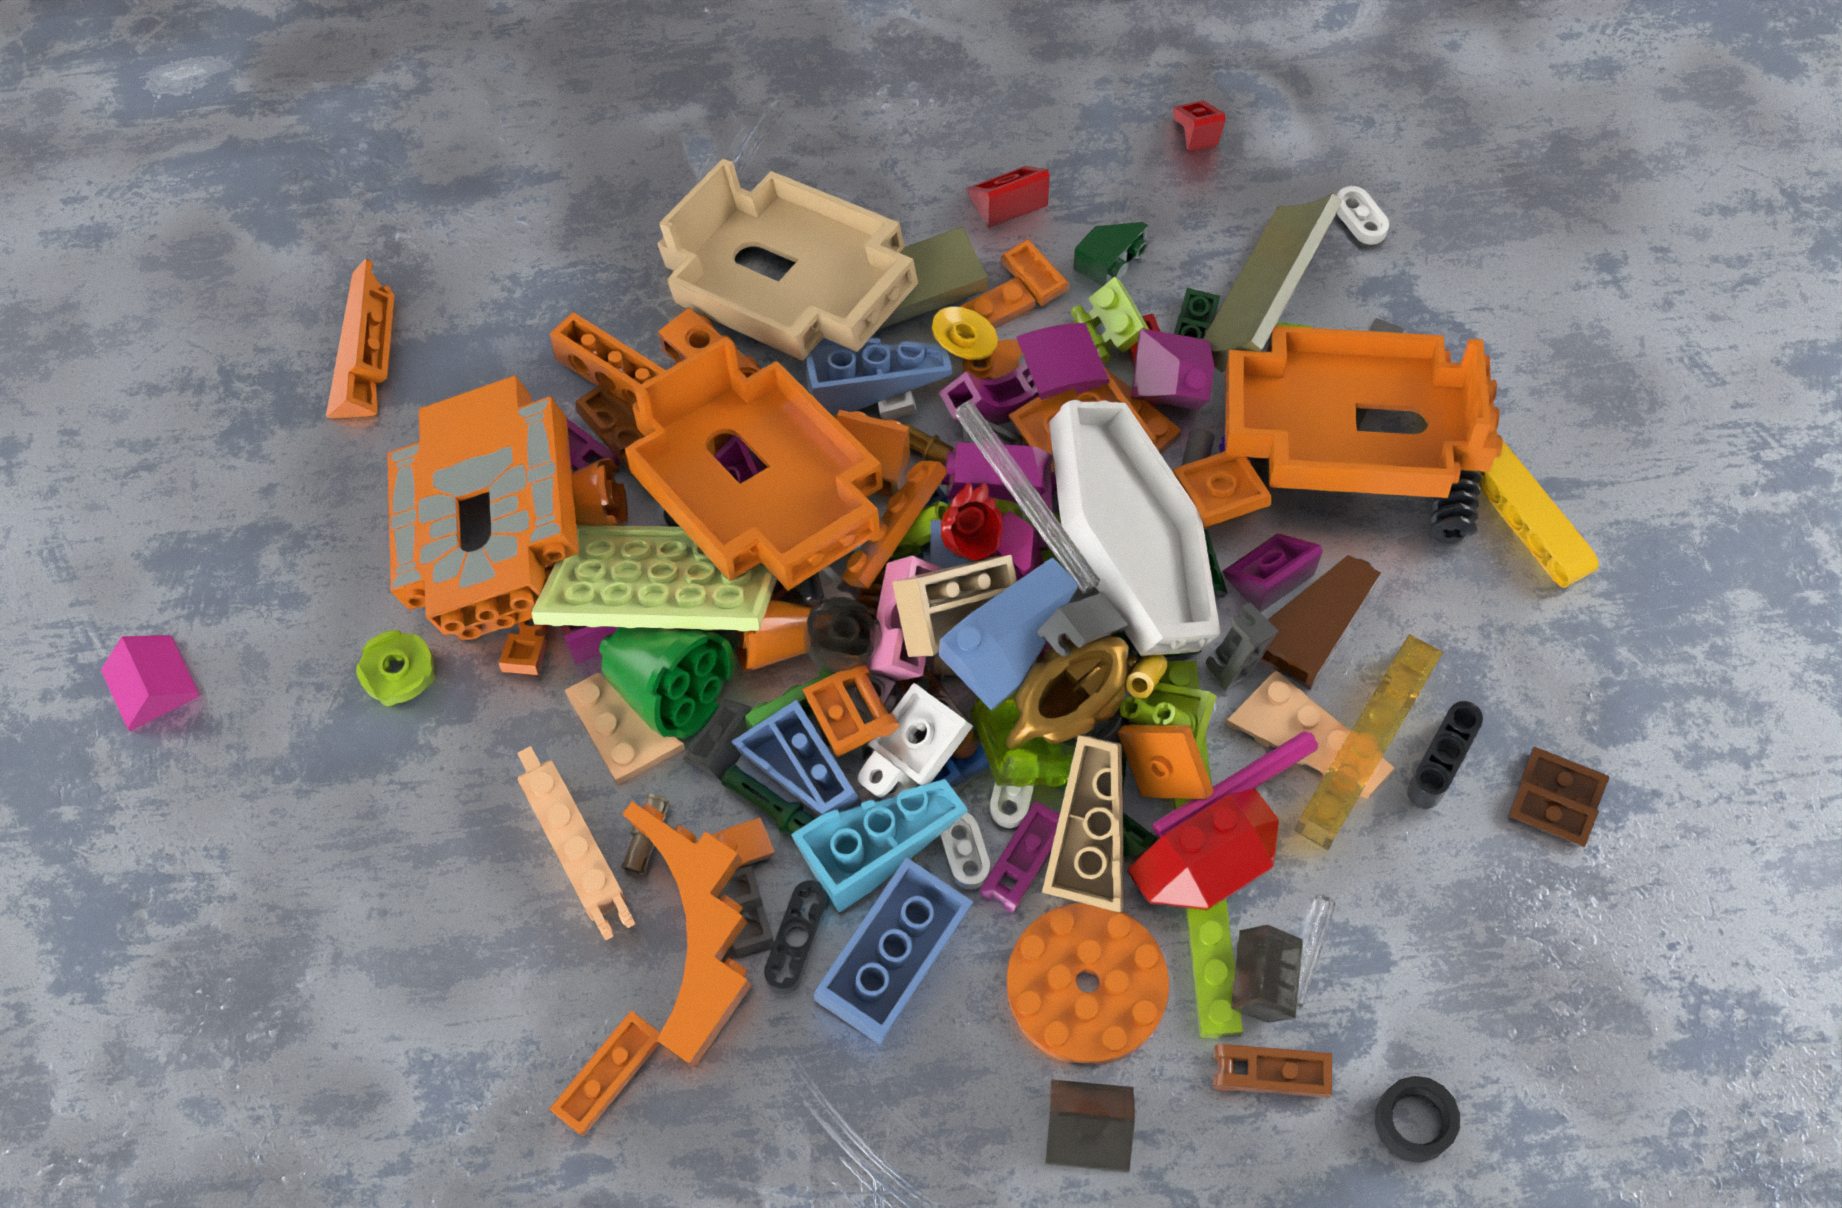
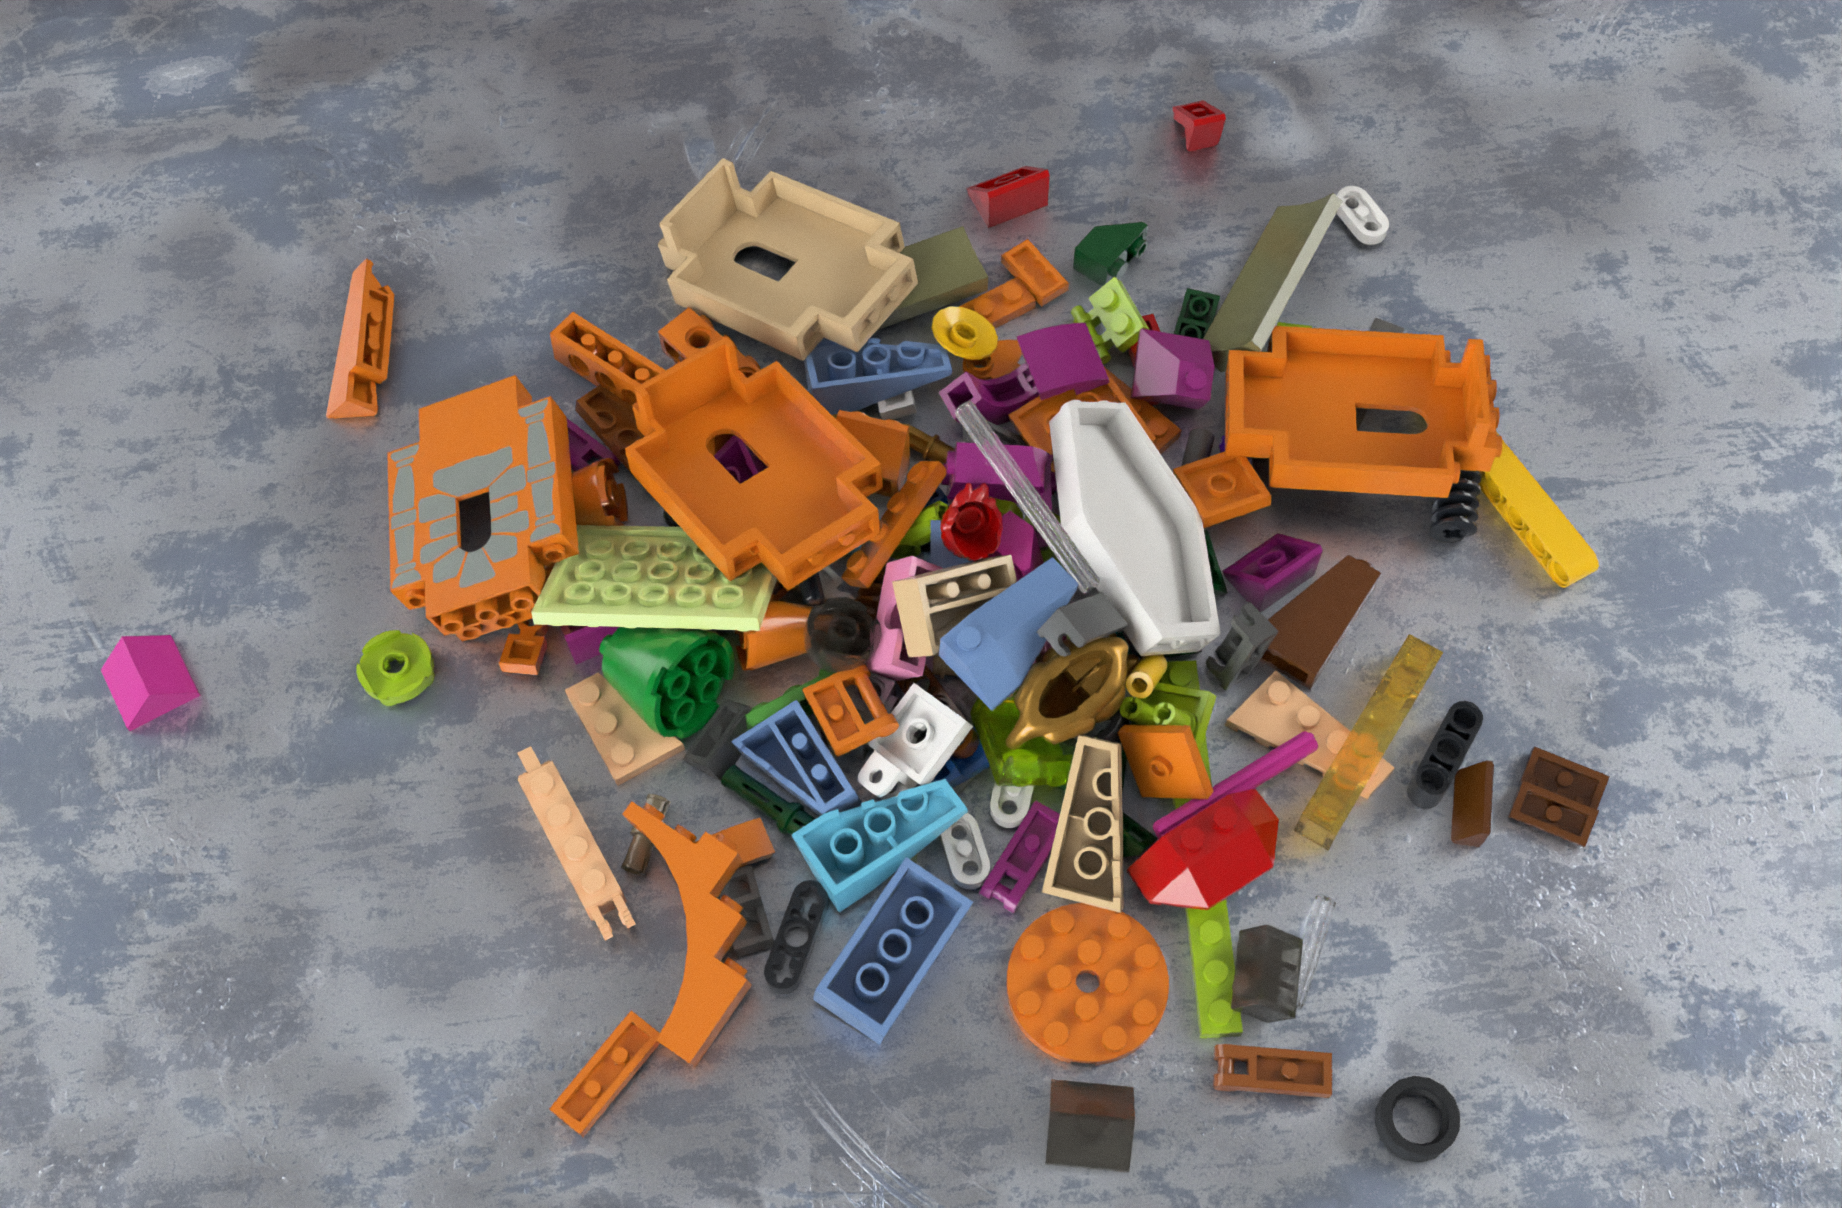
none -> reddish brown slope [1451,760,1494,847]

